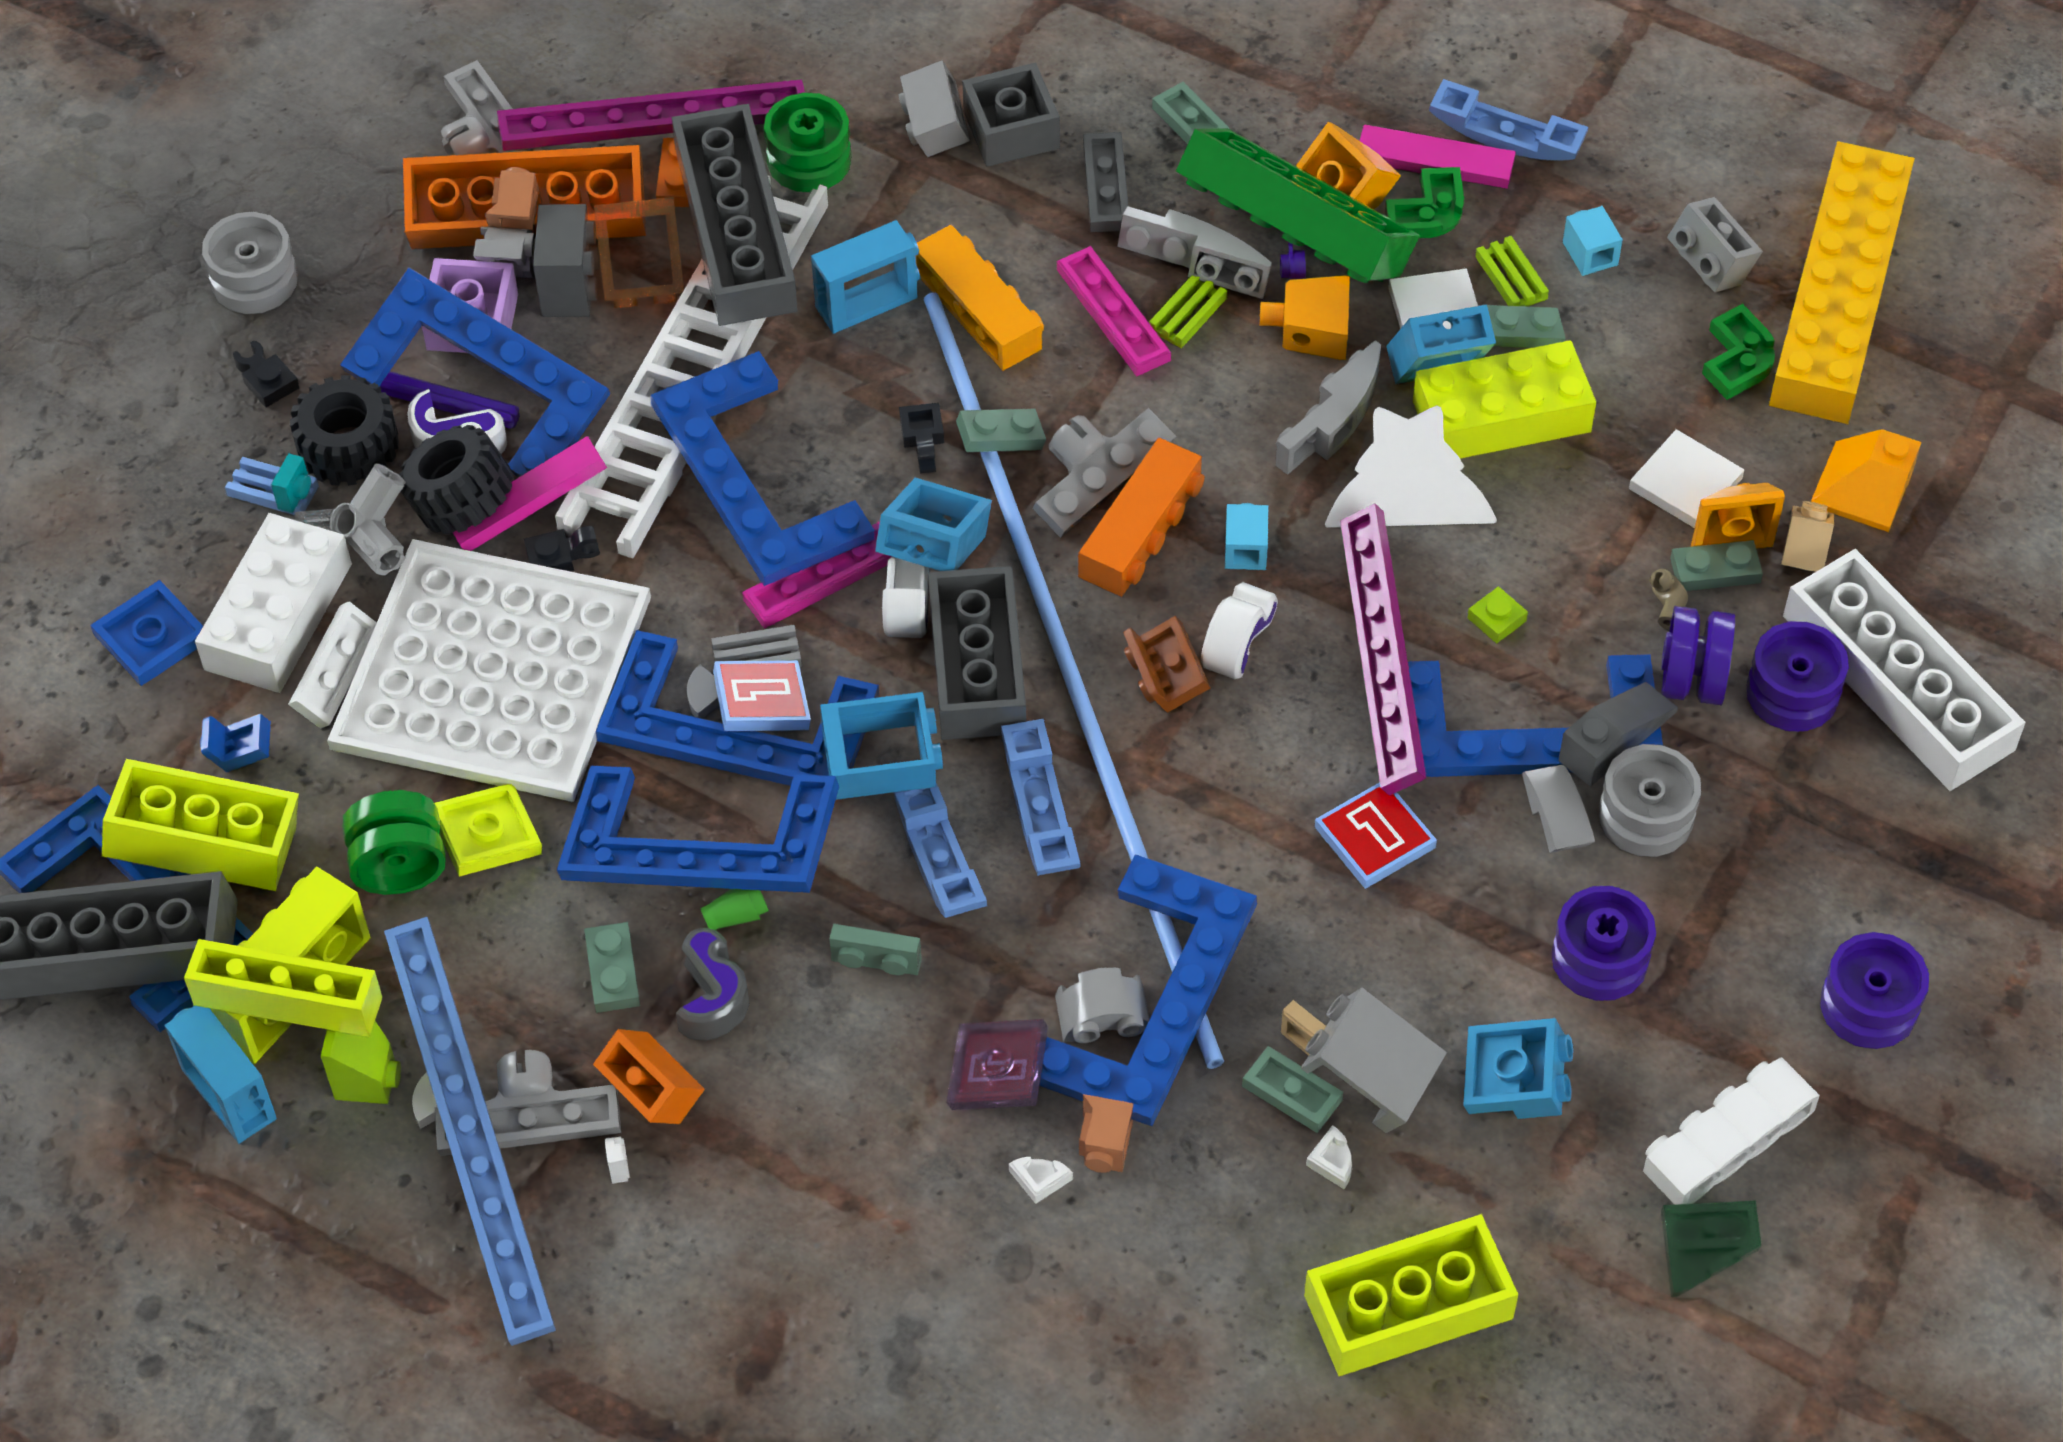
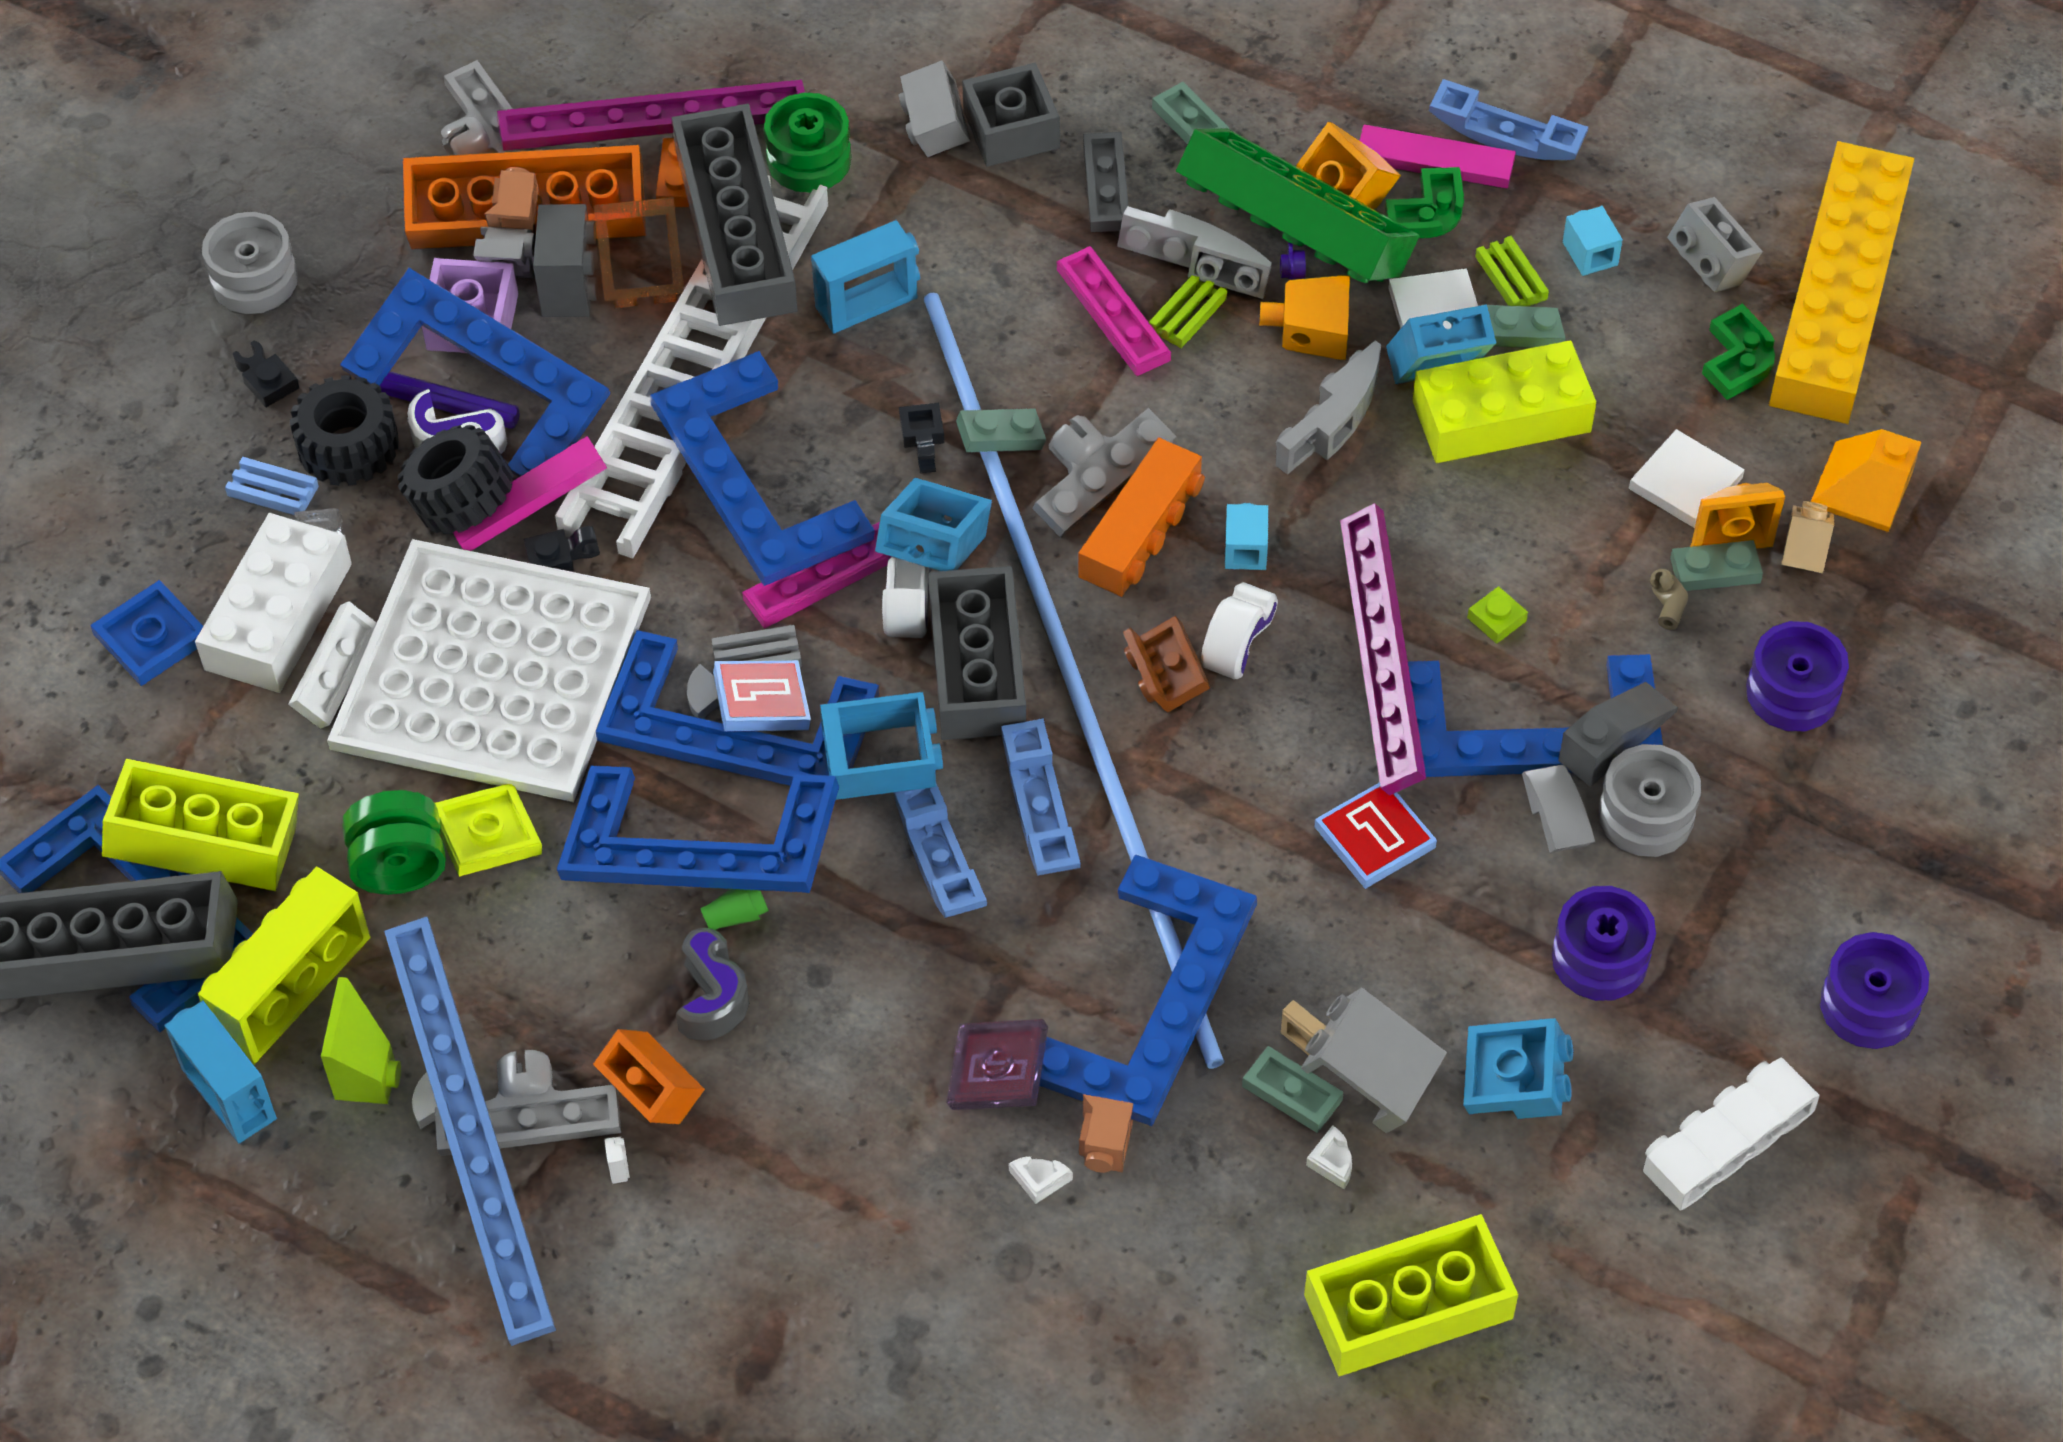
neon yellow brick [184,939,382,1037] -> none
blue bracket [200,714,271,772] -> none
teal plate [271,453,311,513] -> none
light grey piece [330,463,406,576] -> none
sand green plate [584,922,640,1013] -> none
sand green plate [829,924,922,975] -> none
light orange brick [915,224,1044,371] -> none
light grey cylinder [1055,967,1150,1043] -> none
white sticker [1325,406,1497,528] -> none
dark purple wheel [1661,606,1735,706] -> none
clear green wing [1661,1200,1761,1297] -> none
white brick [1783,548,2026,791] -> none

